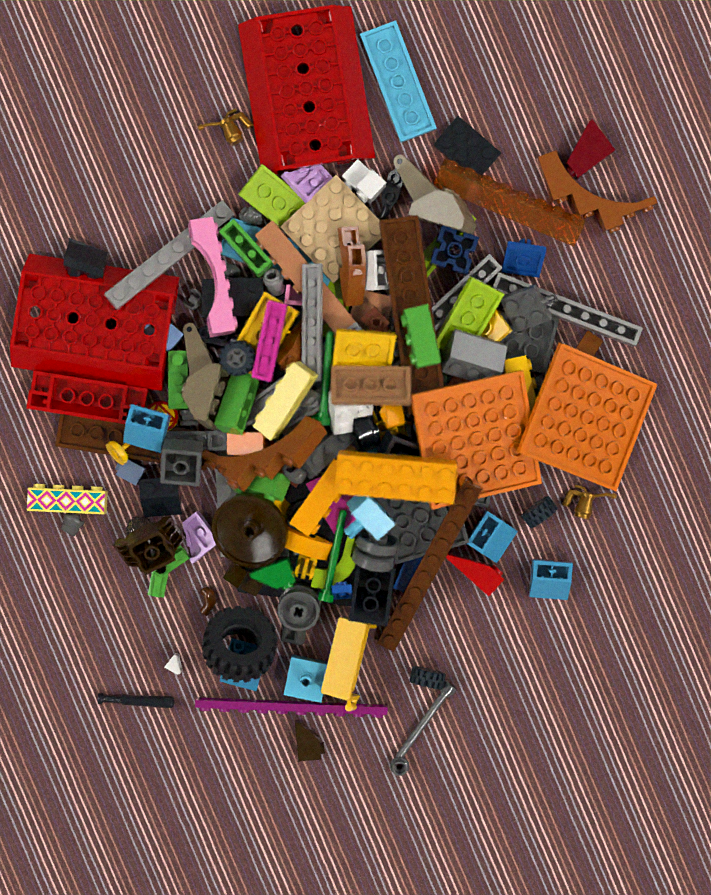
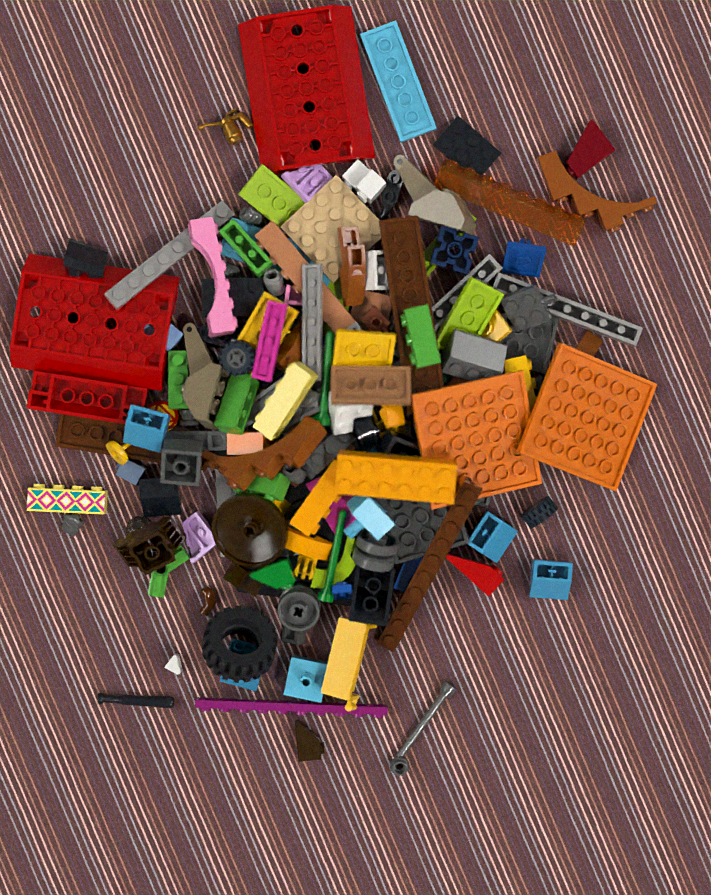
dark grey arm [182,288,202,310] -> none
black wheel [409,666,446,690] -> none
pearl gold piece [561,485,617,520] -> none

